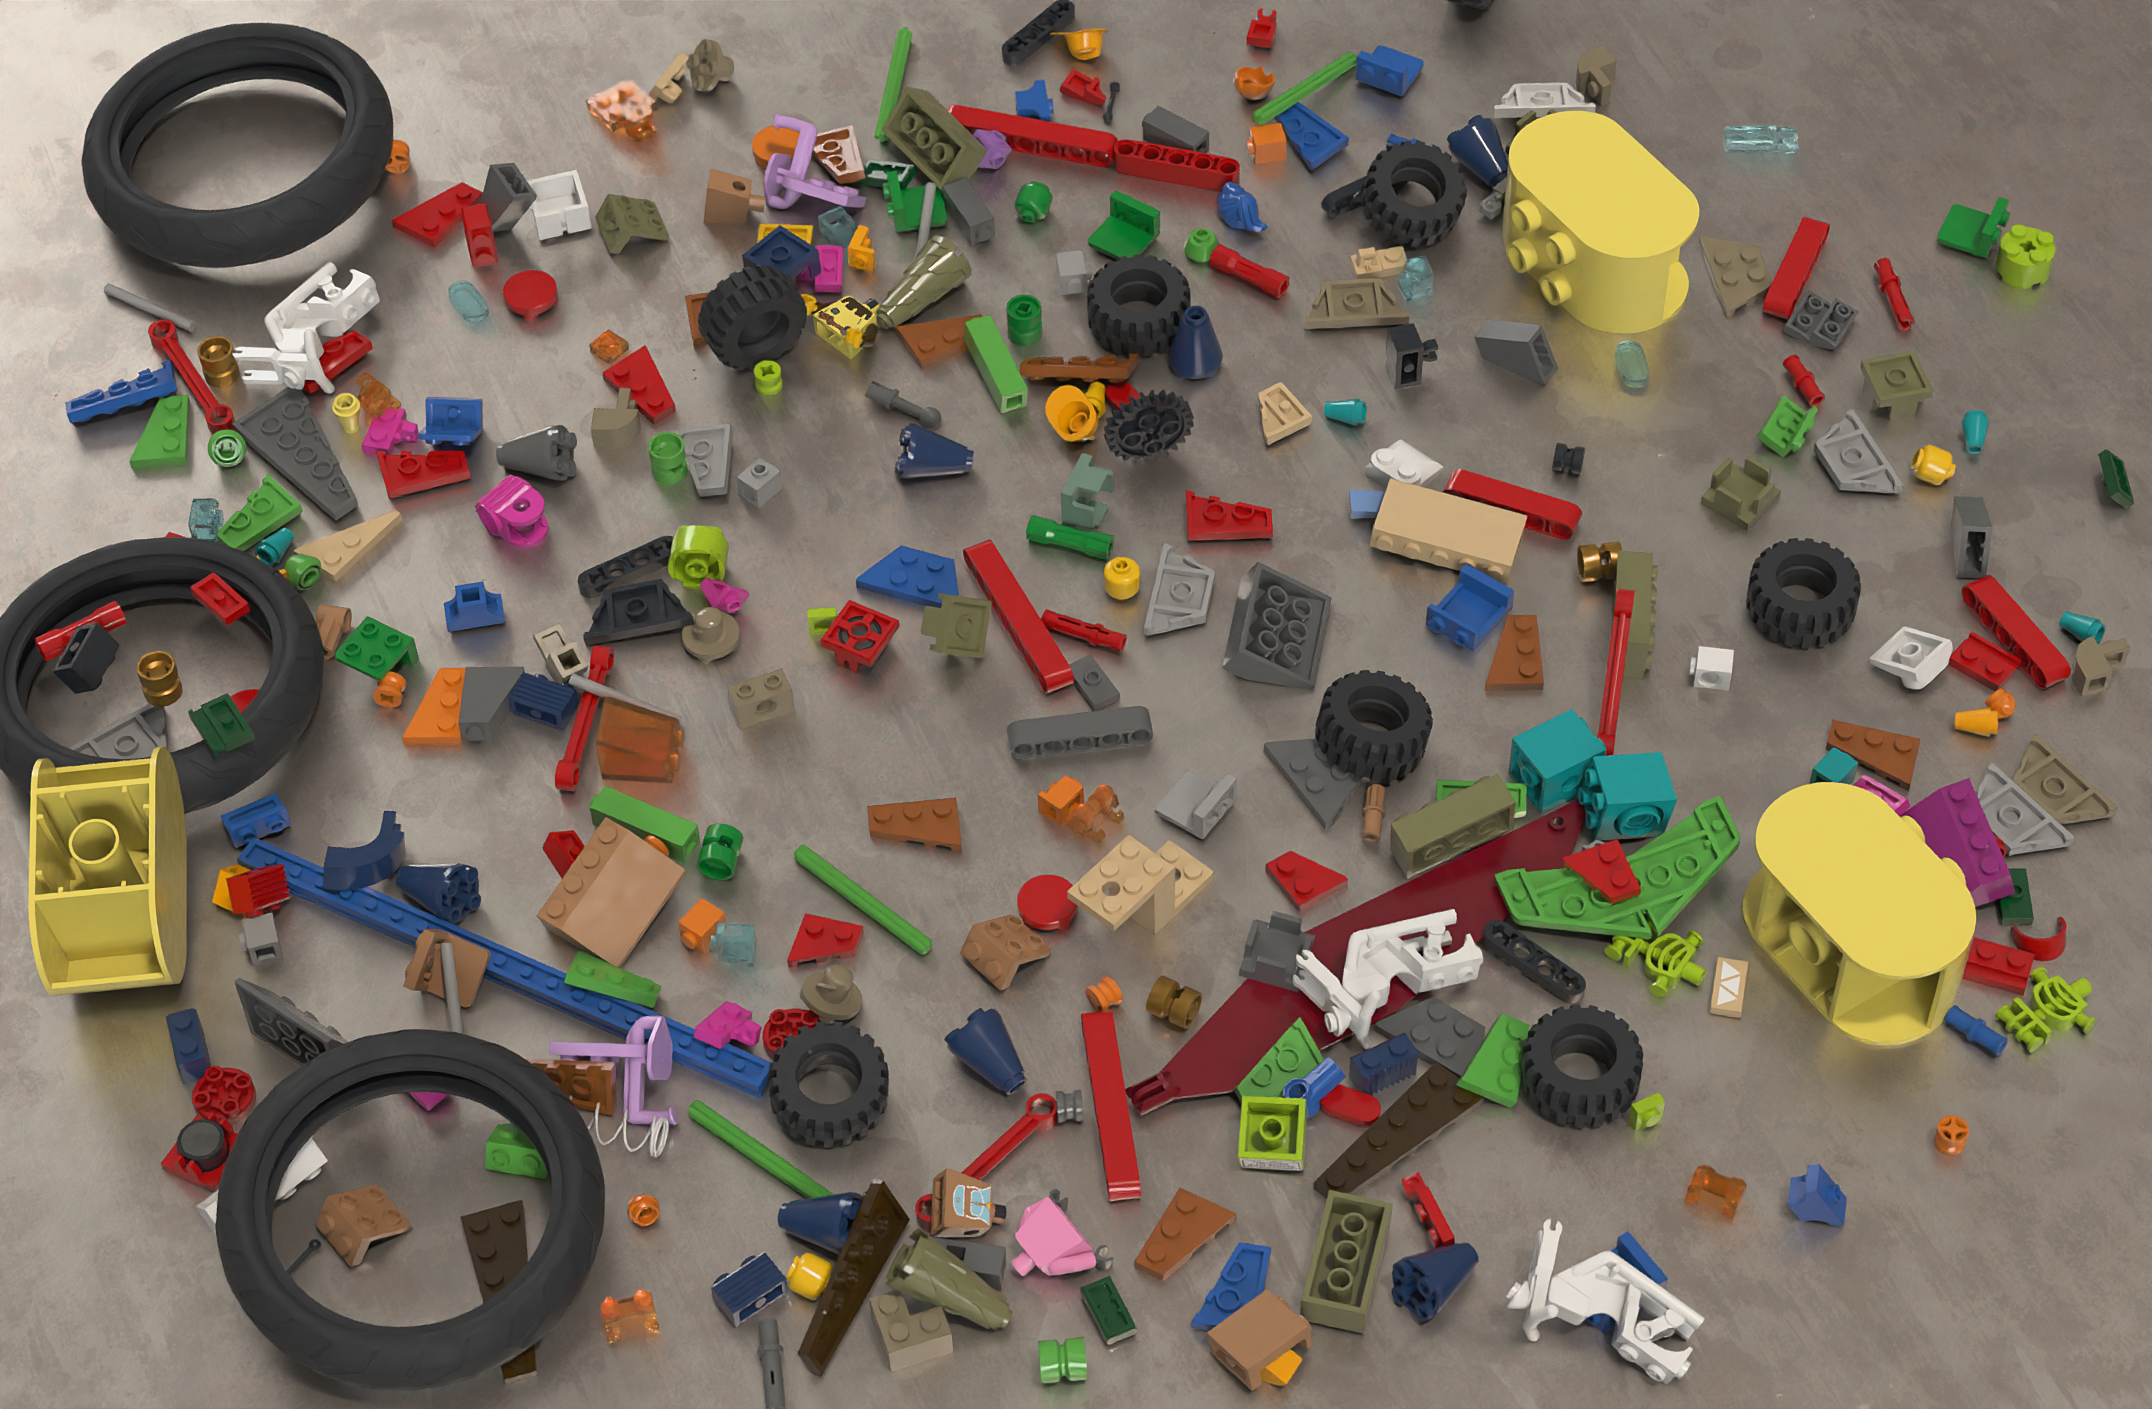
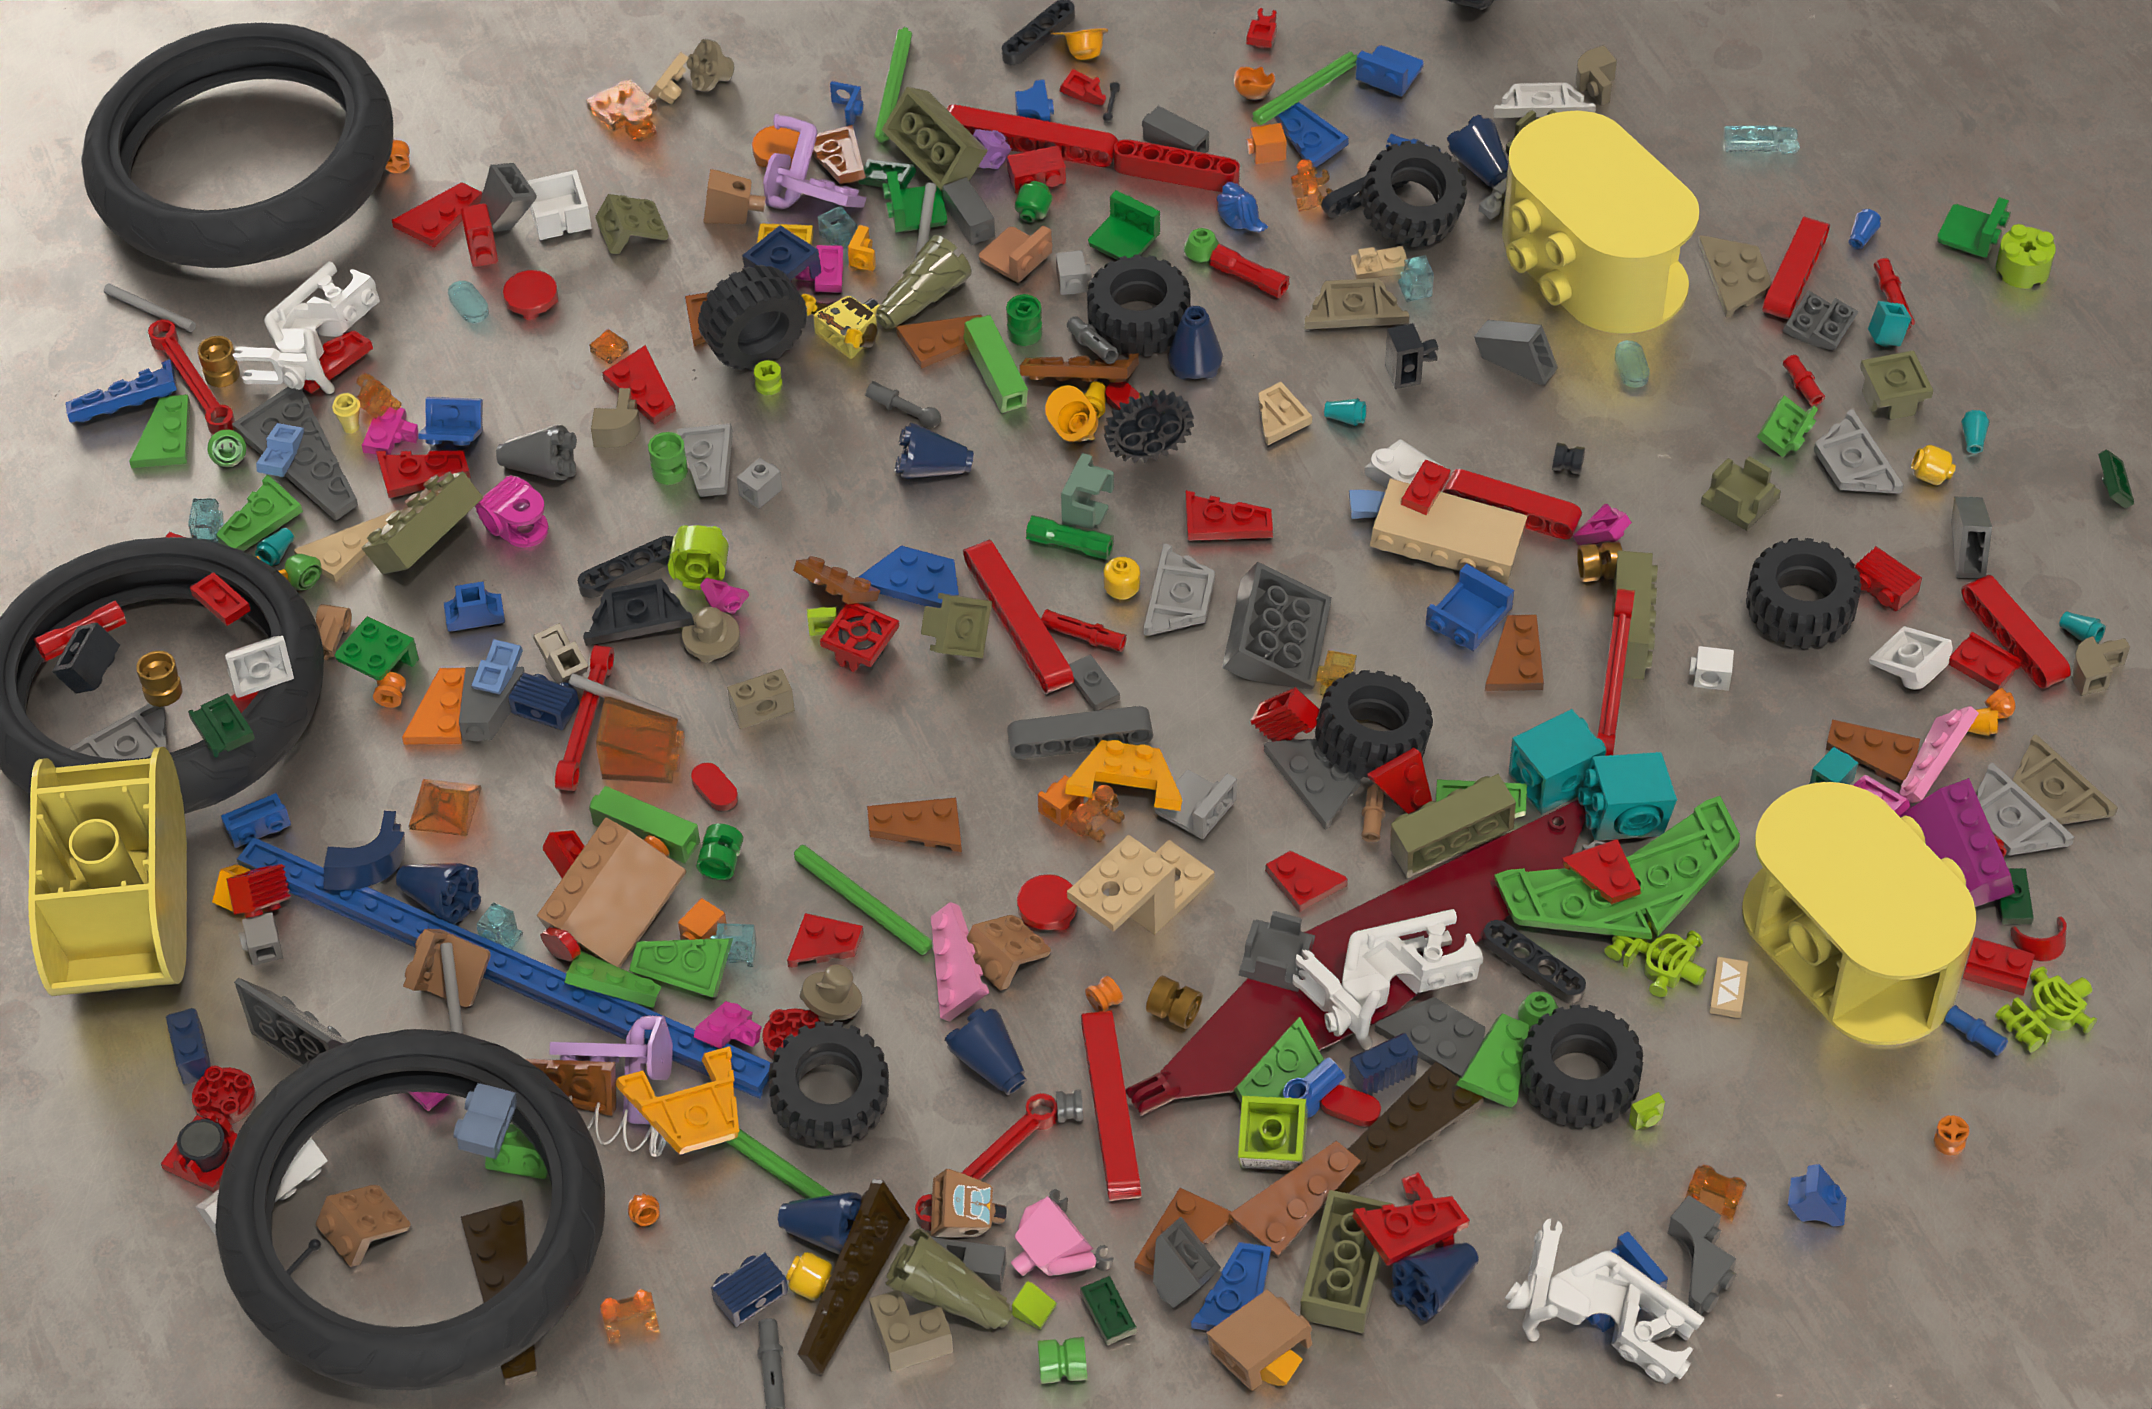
none -> white slope [225,636,294,698]
none -> medium blue slope [256,423,304,477]
none -> olive brick [362,471,483,574]
none -> clear orange slope [409,779,481,836]
none -> sand blue brick [454,1083,517,1159]
none -> medium blue slope [471,639,523,695]
none -> clear light blue brick [476,902,523,950]
none -> red tile [540,927,581,961]
none -> light orange wing [615,1046,739,1155]
none -> bright green wing [629,938,733,997]
none -> red tile [691,762,738,811]
none -> dark orange wing [793,556,880,604]
none -> blue bracket [830,81,864,126]
none -> bright pink wing [931,902,989,1022]
none -> nougat bracket [979,225,1053,283]
none -> red brick [1007,146,1066,194]
none -> lime slope [1012,1281,1057,1330]
none -> light orange wing [1065,740,1182,811]
none -> dark grey pin [1067,316,1118,364]
none -> dark grey slope [1153,1217,1221,1308]
none -> dark orange wing [1228,1140,1361,1258]
none -> red brick [1251,687,1320,742]
none -> clear orange piece [1291,159,1333,212]
none -> clear yellow brick [1316,650,1357,696]
none -> red wing [1352,1196,1470,1266]
none -> red wing [1367,748,1432,814]
none -> red plate [1401,459,1451,516]
none -> bright green cone [1518,991,1559,1030]
none -> dark pink wing [1572,504,1632,545]
none -> dark grey arch [1668,1195,1737,1315]
none -> blue cone [1848,209,1881,249]
none -> red brick [1855,546,1922,611]
none -> teal brick [1868,301,1912,347]
none -> bright pink wing [1899,706,1979,804]

